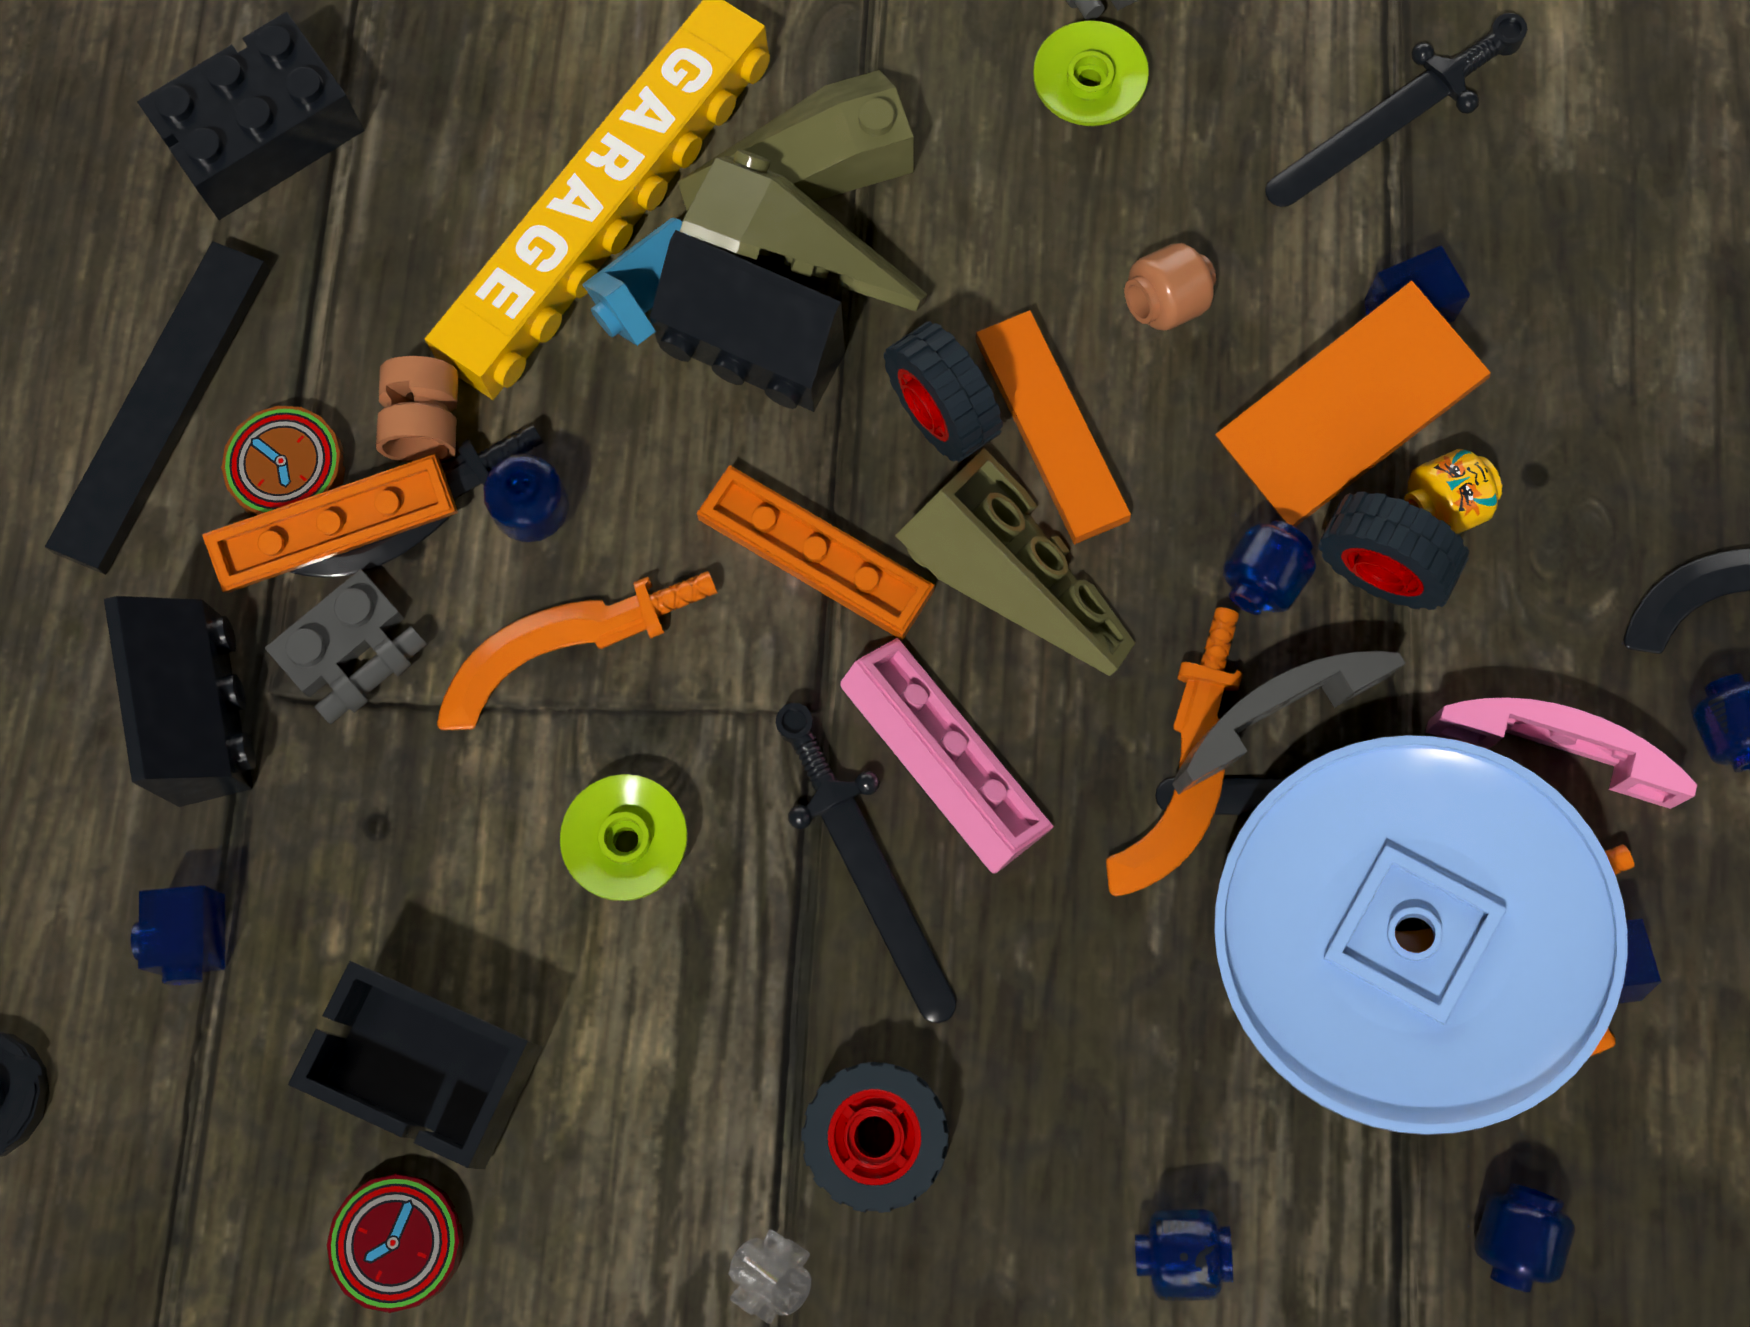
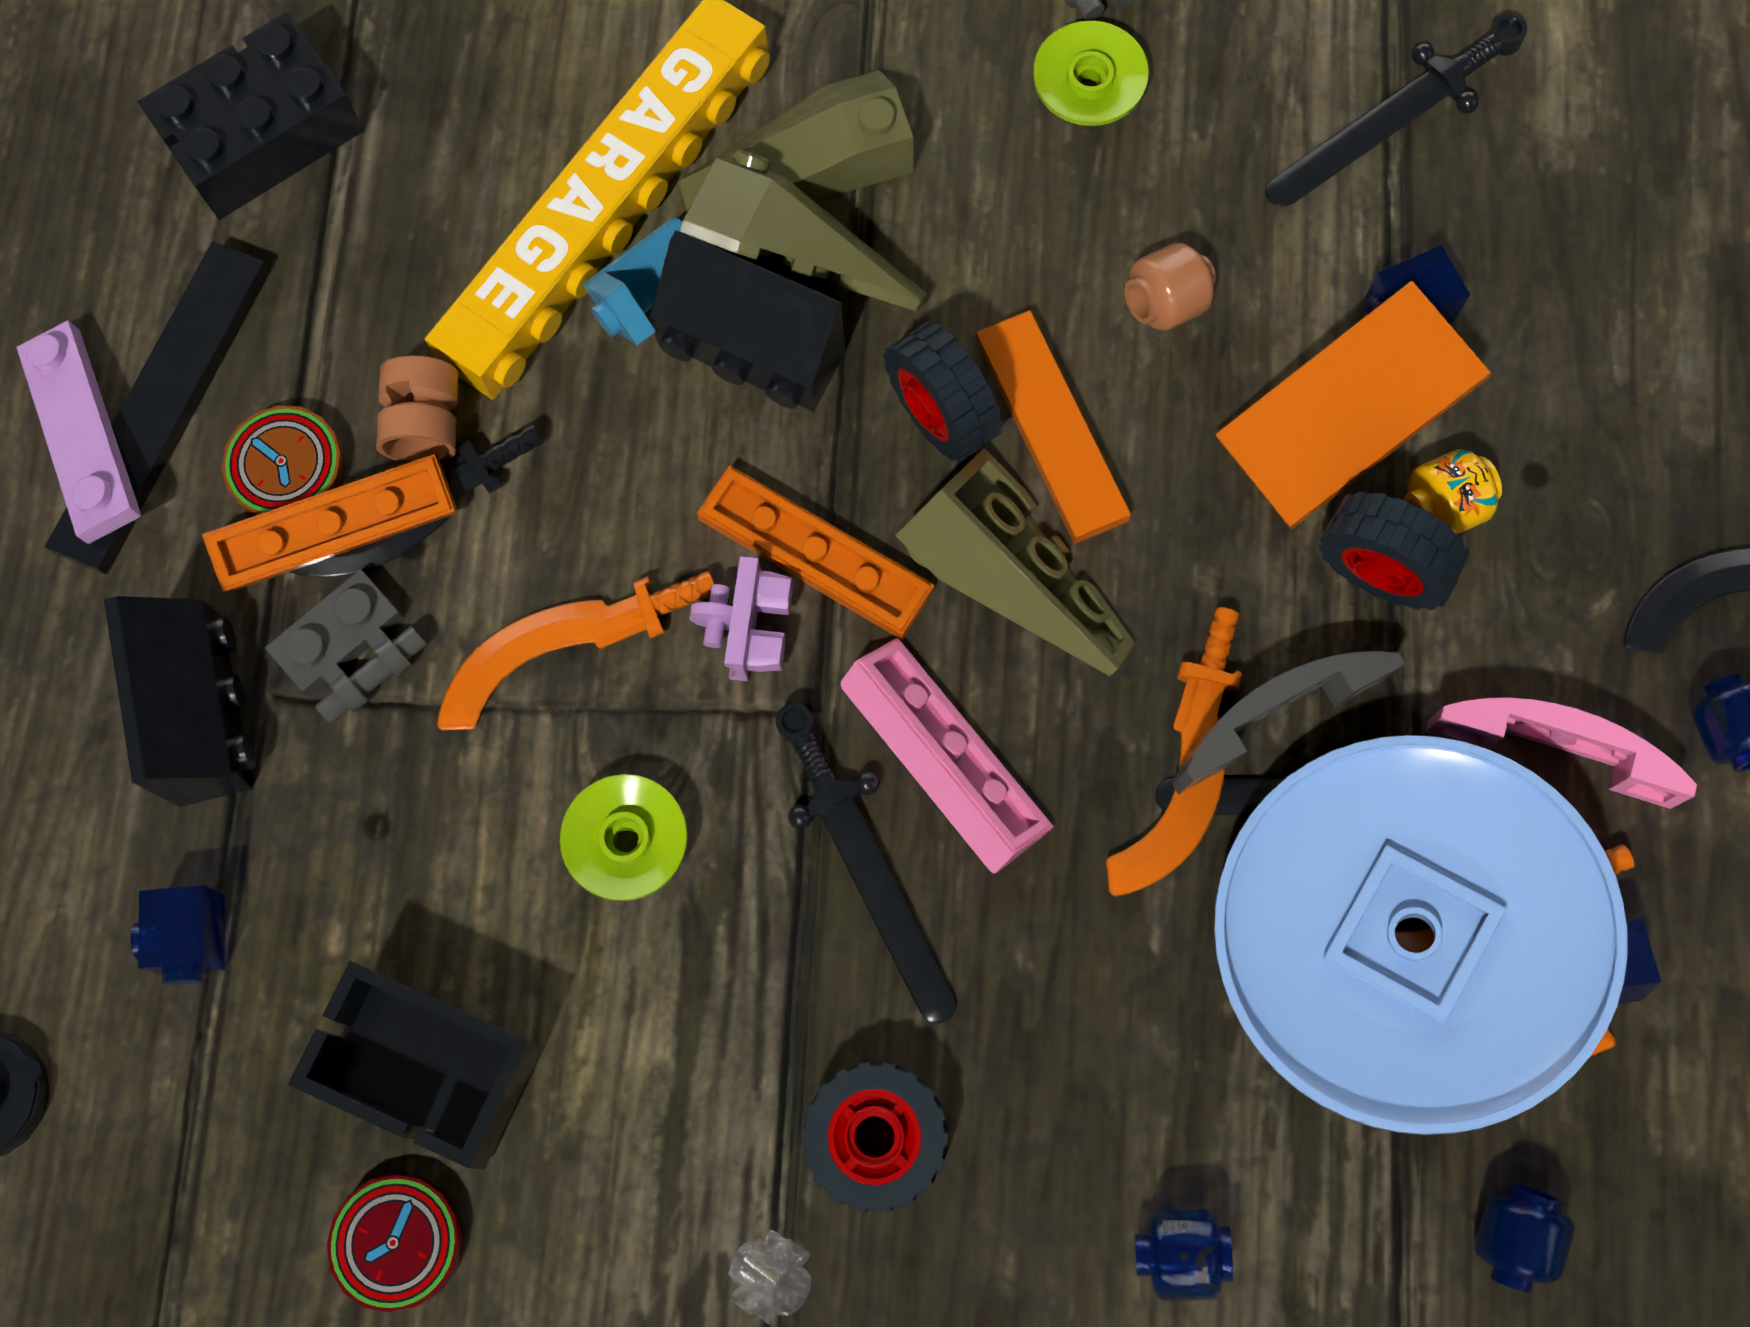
clear blue head [483,454,569,543] -> none
clear blue head [1222,520,1316,615] -> none
none -> lavender plate [17,320,142,544]
none -> lavender hips [689,556,793,681]

